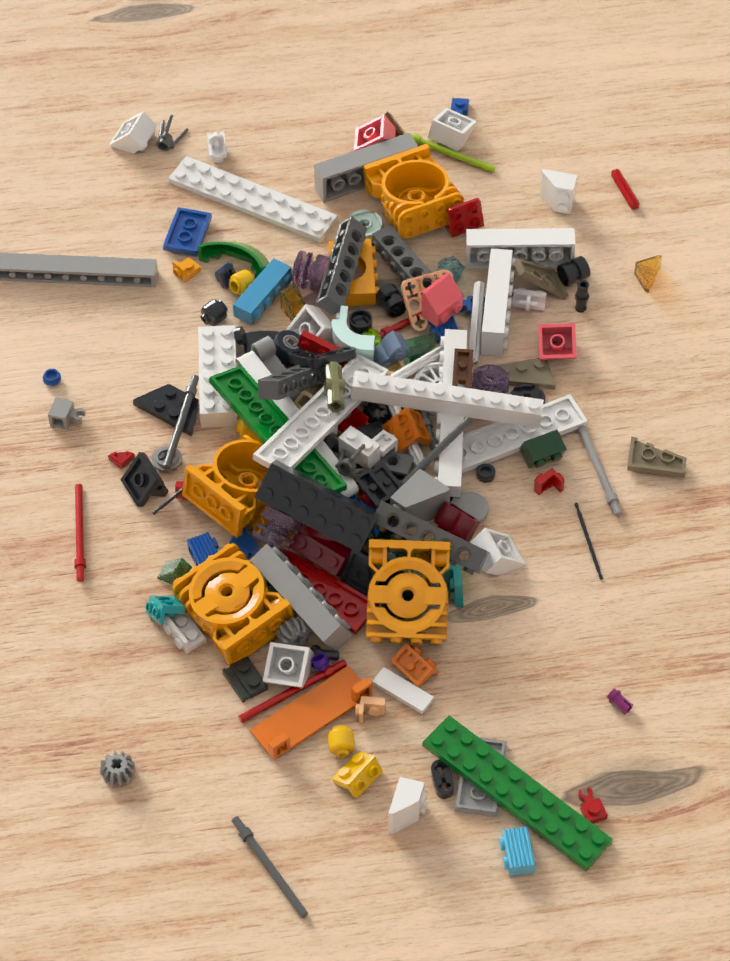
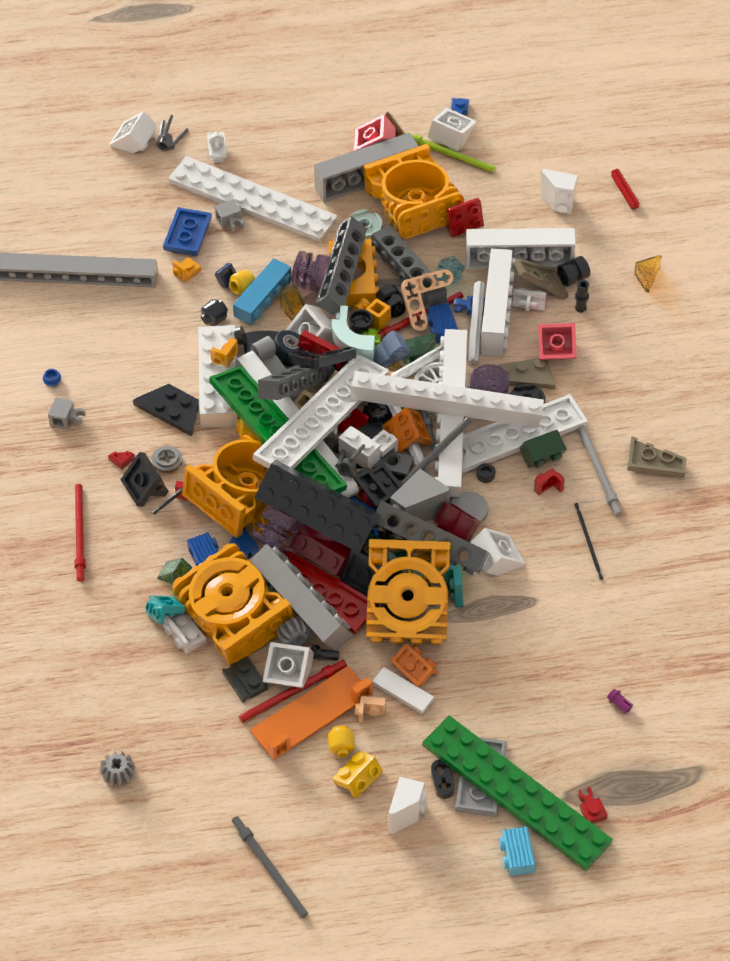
dark grey bar [163,375,199,469] -> none
green windscreen [198,241,269,278] -> none
dark purple plate [311,653,330,671] -> none
olive piece [324,361,345,413] -> none
coral slope [422,272,463,328] -> none
reddish brown plate [452,348,473,388] -> none
none -> light orange bracket [210,337,238,367]
none -> light grey brick [215,199,244,232]
none -> light orange brick [353,298,391,332]

